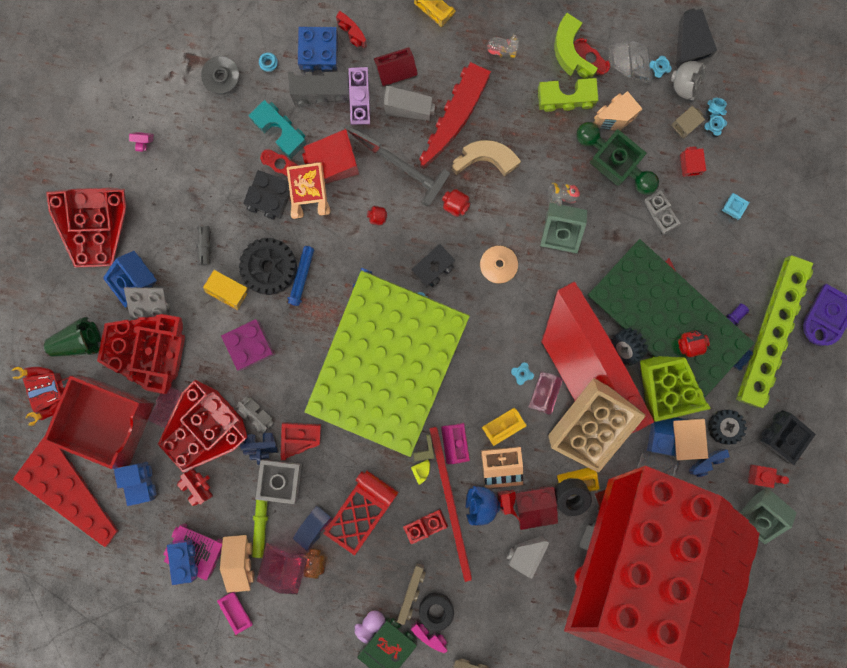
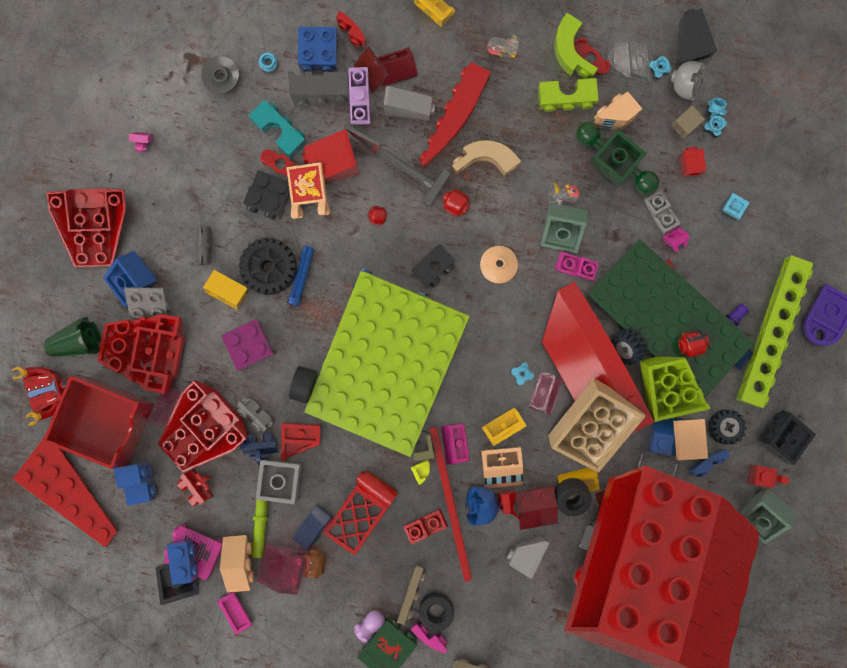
none -> black slope [155,564,200,605]
none -> black tyre [289,366,317,403]
none -> clear red piece [353,47,389,93]
none -> dark pink slope [555,252,599,281]
none -> dark pink tile [663,227,690,253]

